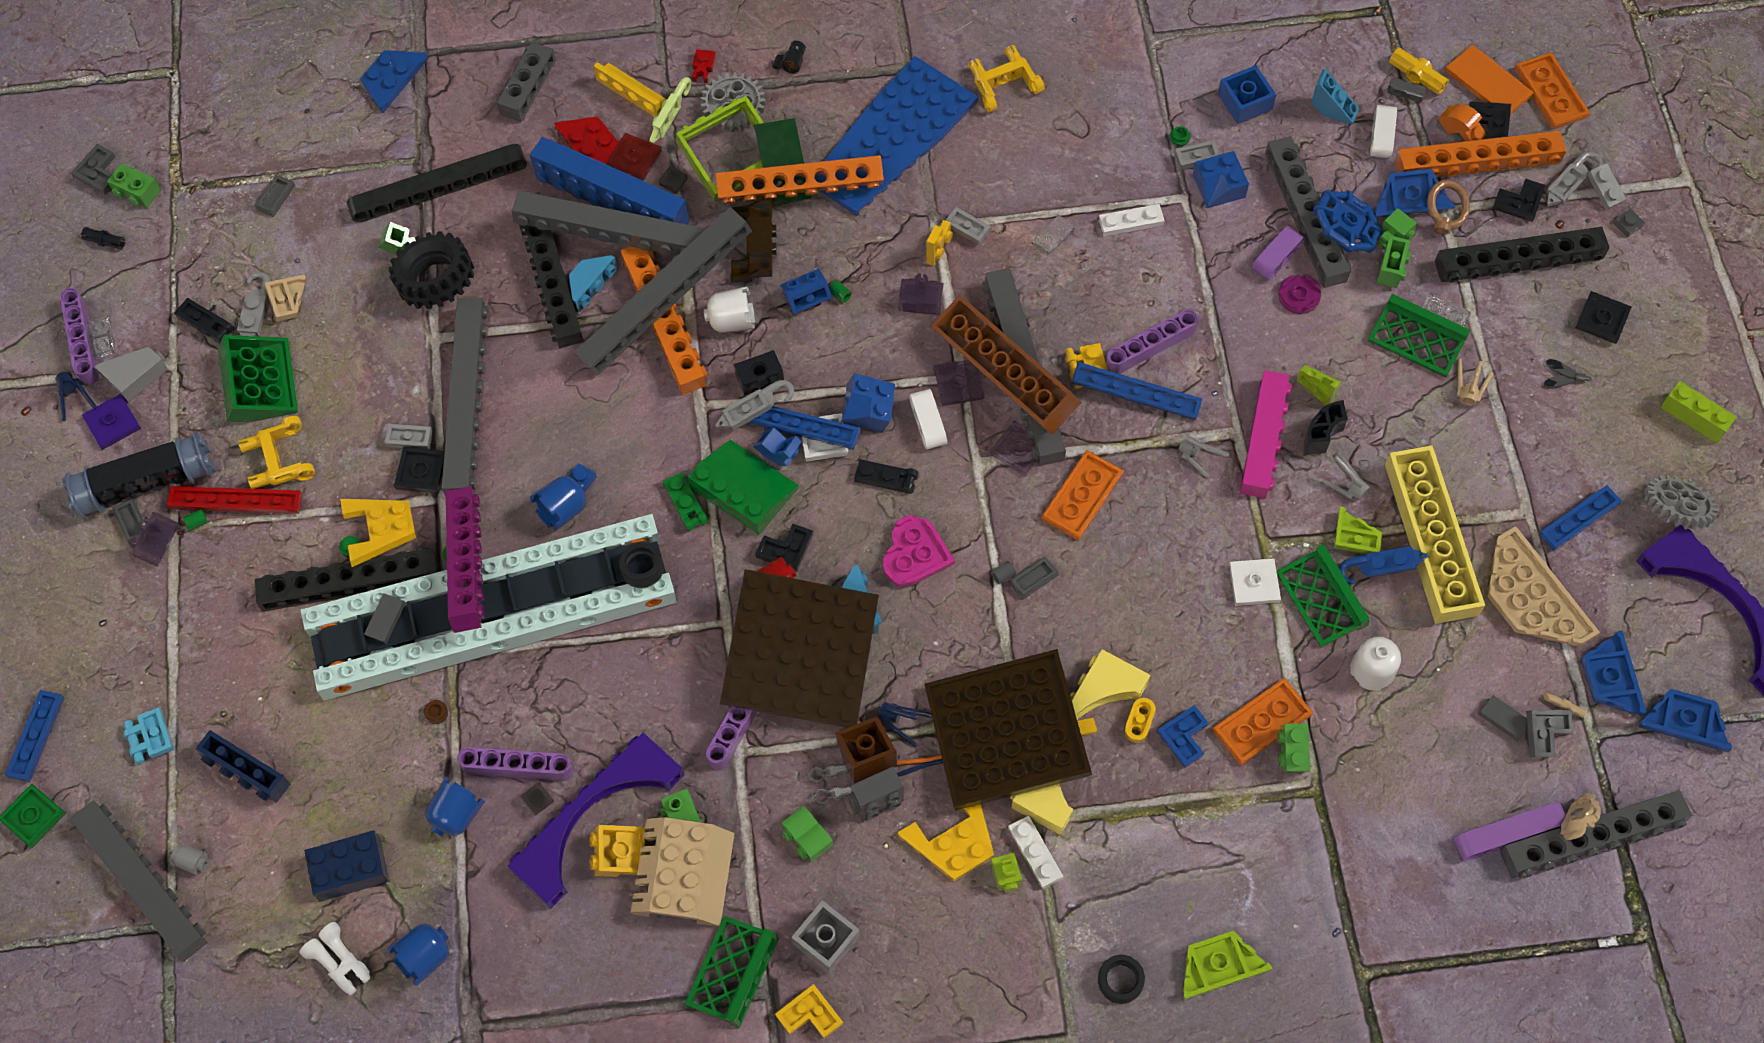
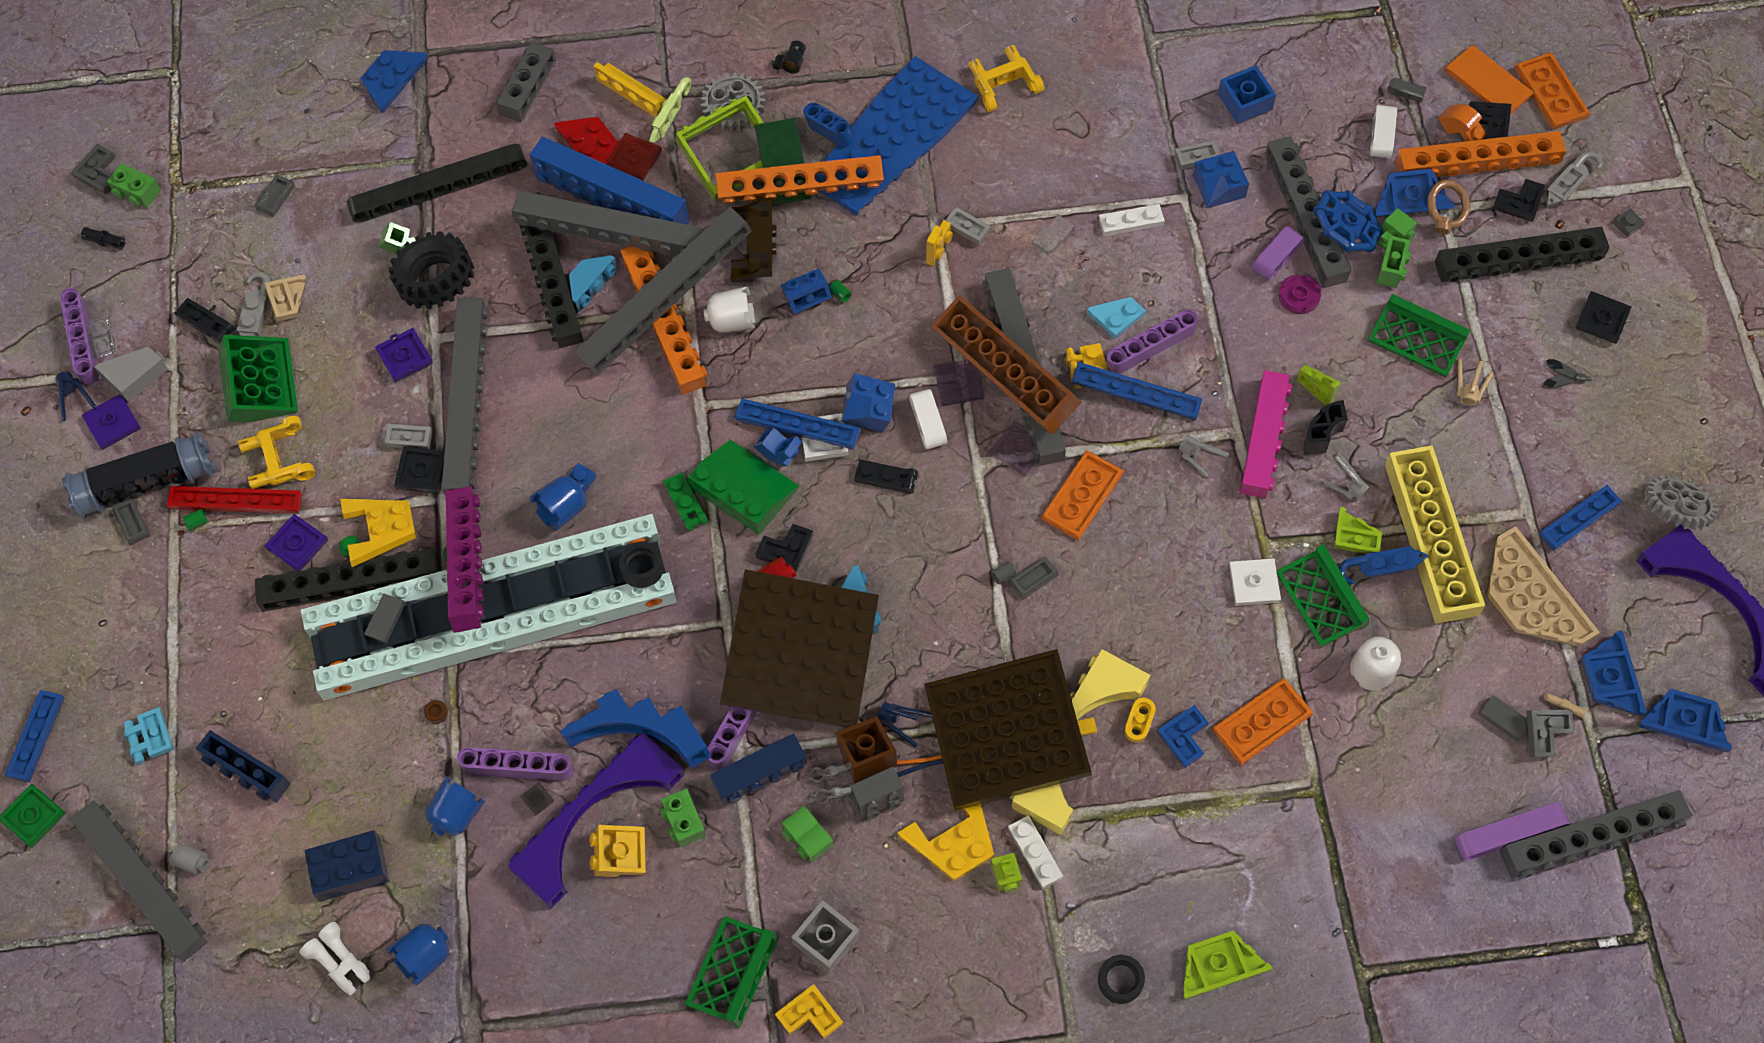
clear purple brick [131,512,178,567] -> none
tan slope [630,817,735,927] -> none
clear smoke plate [659,166,688,194] -> none
red plate [692,49,716,83] -> none
light grey plate [715,380,794,430] -> none
black brick [734,350,784,395] -> none
dark pink plate [883,515,955,588] -> none
clear purple brick [898,273,944,316] -> none
green plate [1170,126,1190,146] -> none
bright green brick [1277,724,1310,773] -> none
dark azure slope [1311,69,1359,124] -> none
yellow piece [1389,48,1449,95] -> none
clear slope [1422,295,1471,327] -> none
tan piece [1560,793,1601,841] -> none
light grey plate [1586,163,1626,210] -> none
lime brick [1660,381,1737,444] -> none
none -> dark purple plate [264,514,328,571]
none -> dark purple plate [375,328,433,382]
none -> blue arch [560,689,712,769]
none -> dark blue brick [710,733,807,805]
none -> blue beam [803,103,854,147]
none -> medium azure wing [1087,297,1146,339]

